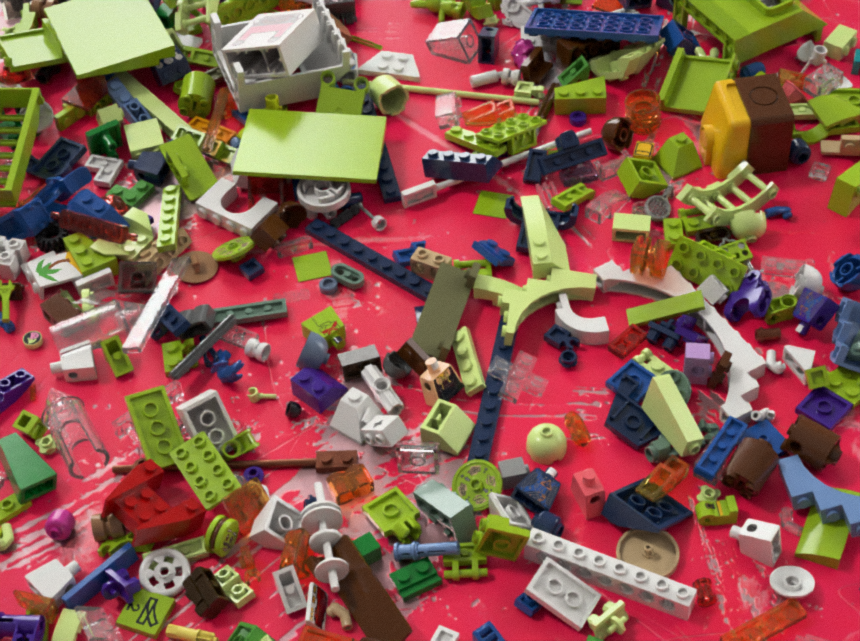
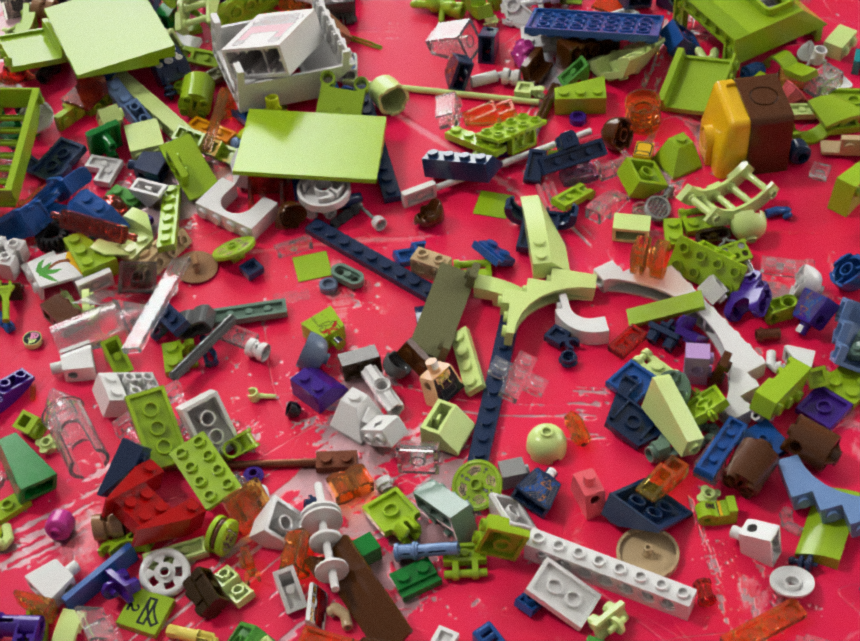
blue piece [211,349,244,383] -> none
reddish brown brick [249,213,290,252] -> none
white wing [358,51,420,82] -> none
dark blue head [531,510,564,537] -> none
none -> white slope [92,372,159,417]
none -> dark blue slope [97,437,152,497]
none -> white slope [129,178,168,208]
none -> dark blue hair [163,78,177,100]
none -> white plate [375,475,395,493]
none -> reddish brown hair [414,198,445,227]
none -> dark blue torso [444,53,474,91]
none -> lime plate [686,384,730,425]
none -> lime wedge [749,356,811,420]
none -> lime piece [762,50,819,83]
none -> dark blue hair [788,555,818,573]

